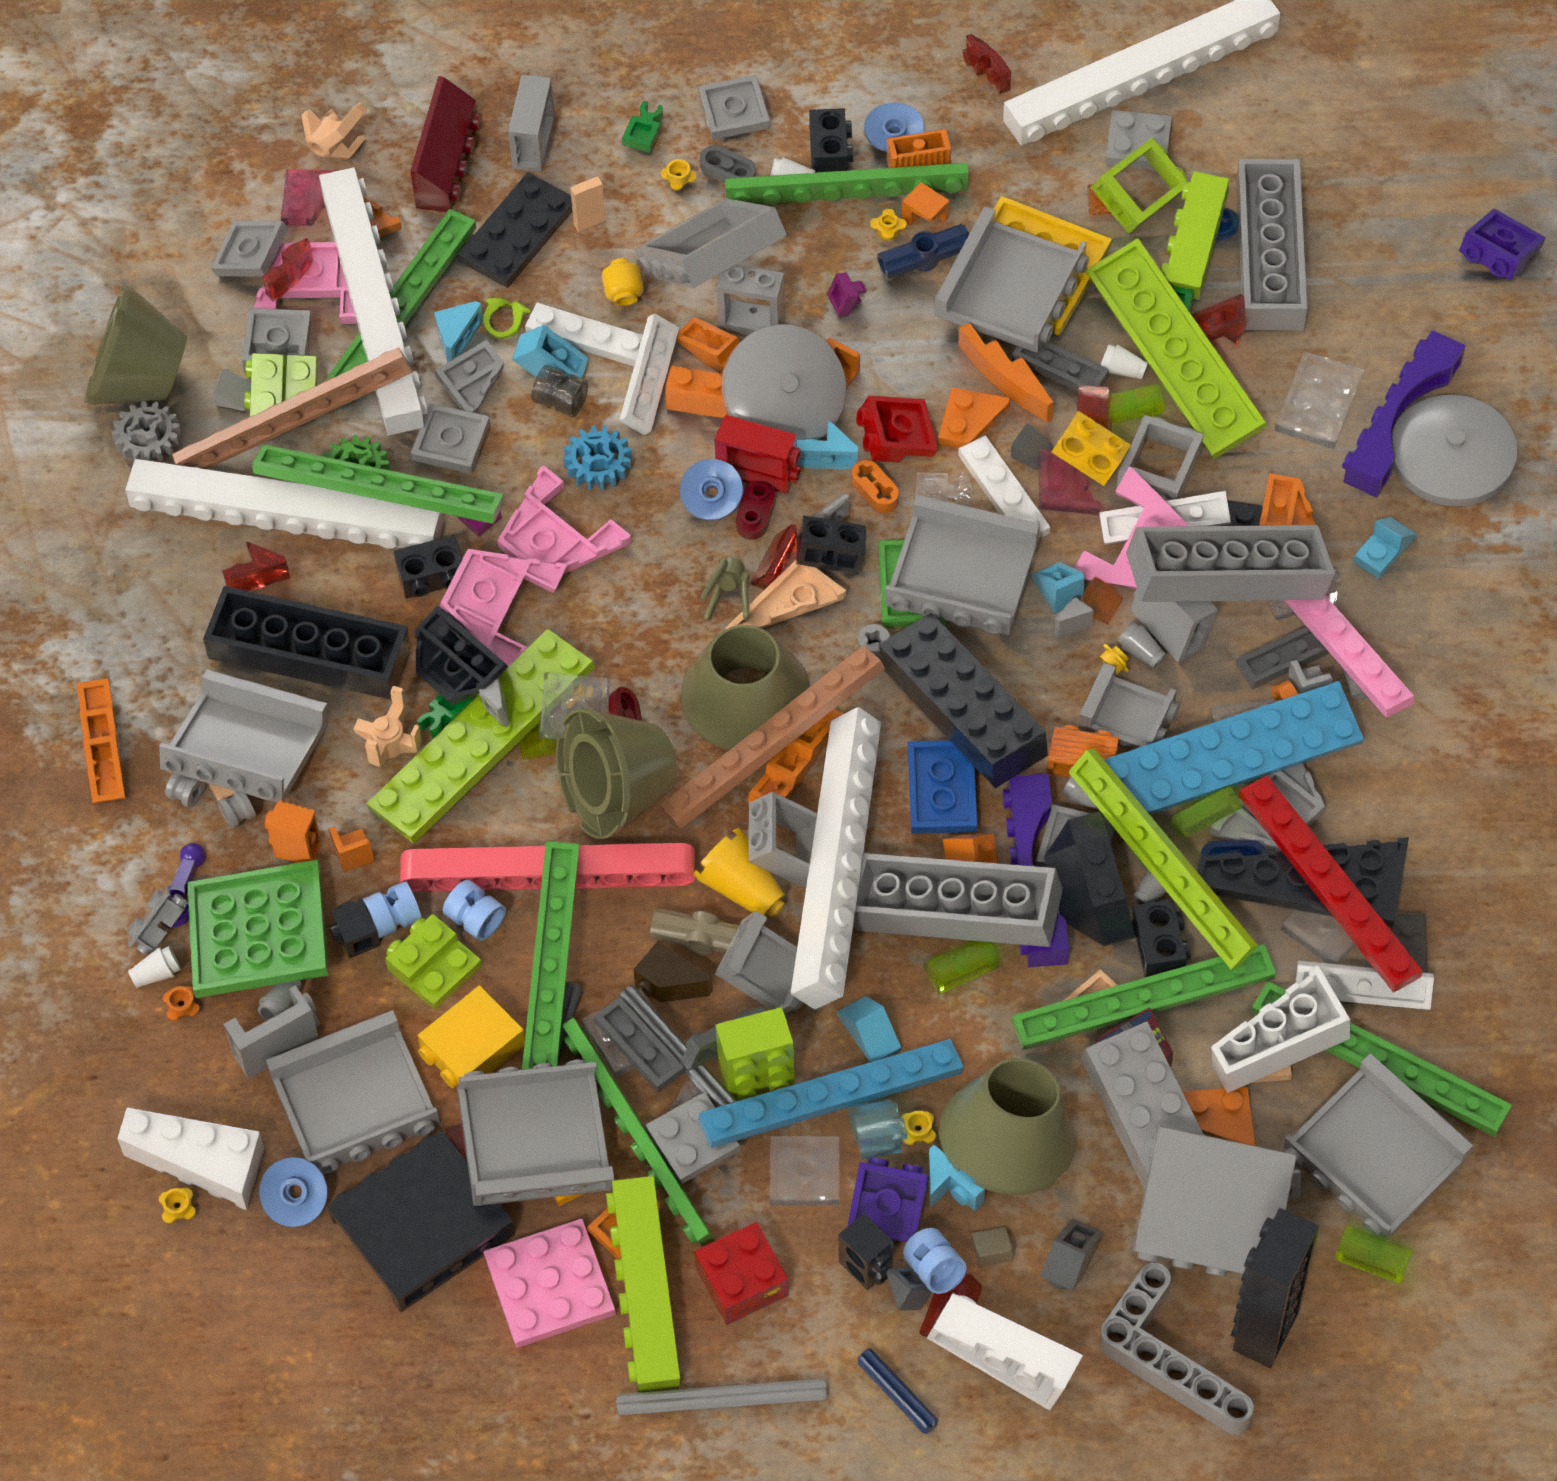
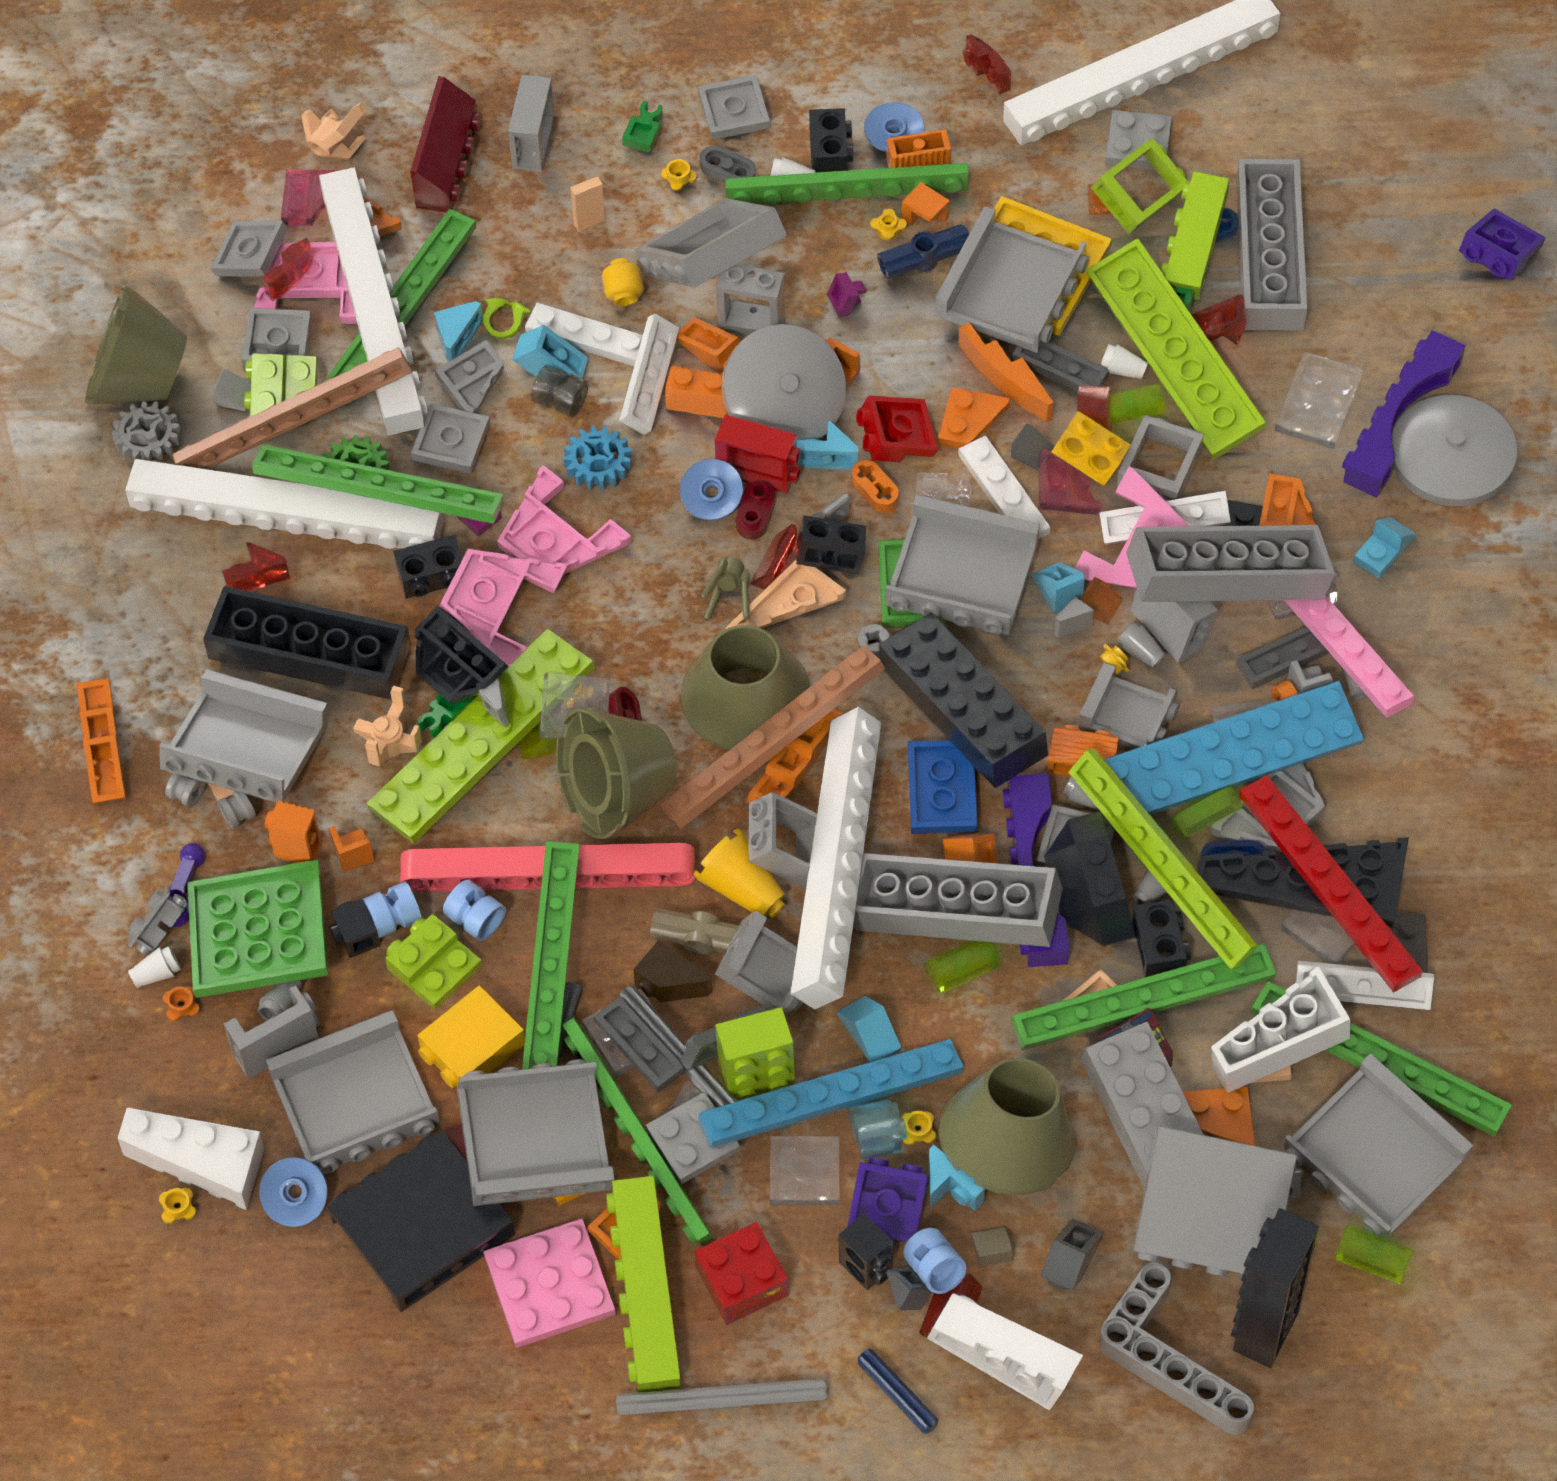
black plate [457,172,573,288] -> none

